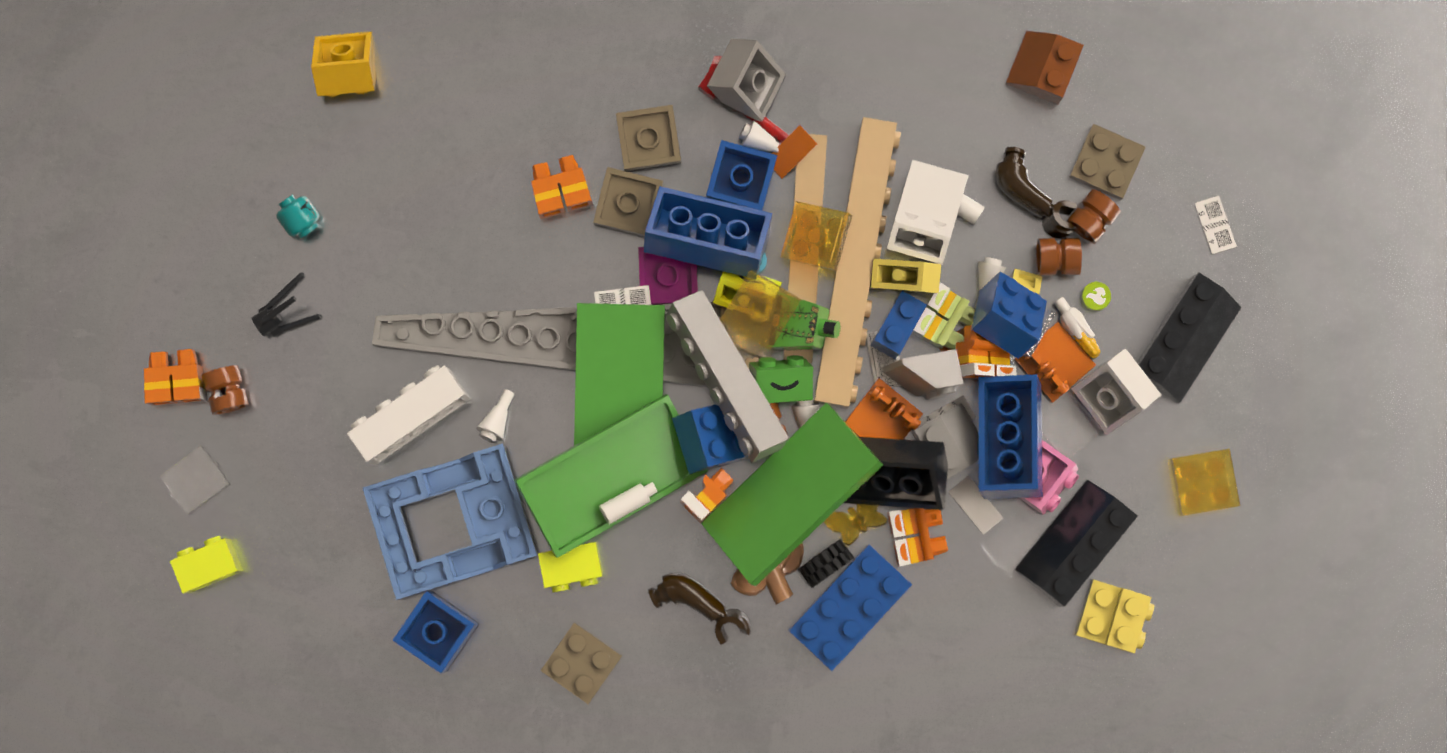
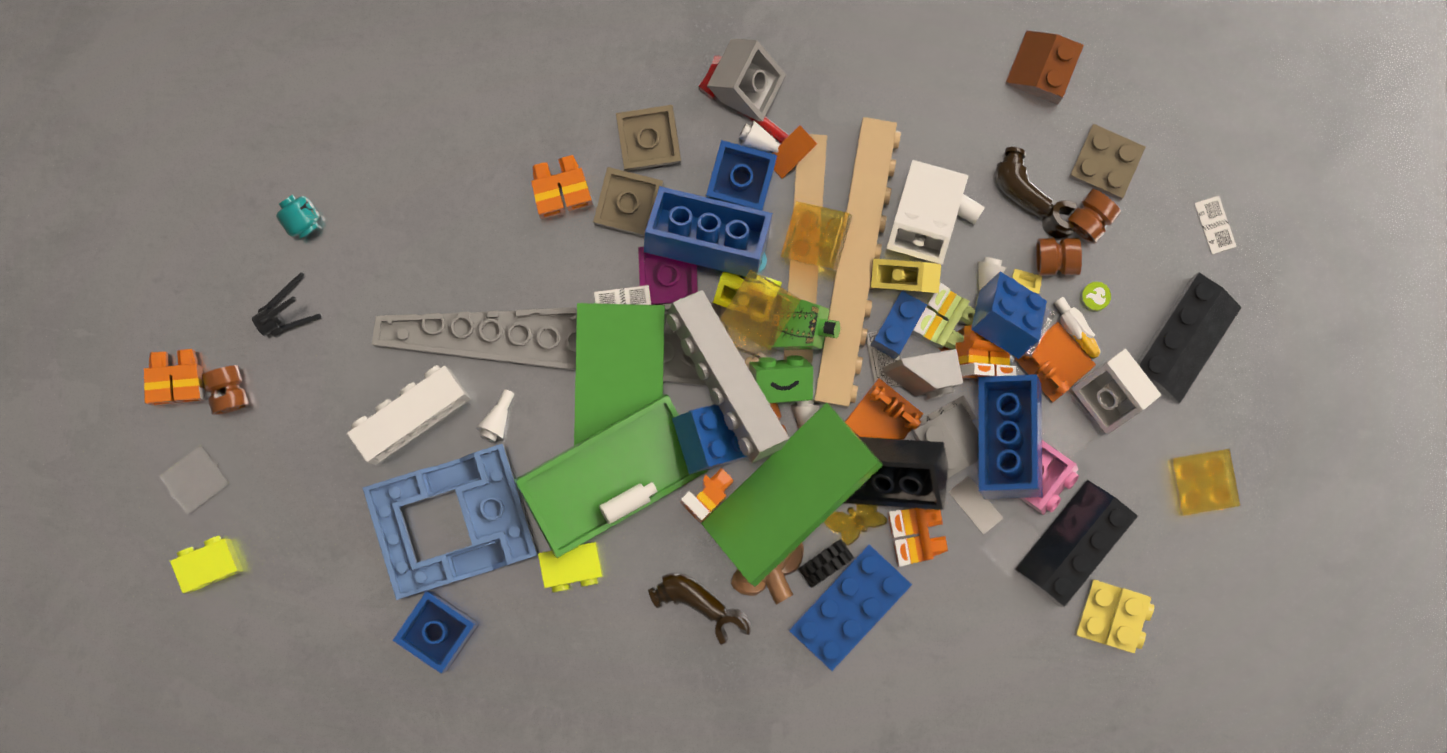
yellow slope [311,31,376,97] -> none
dark tan plate [541,622,622,704] -> none

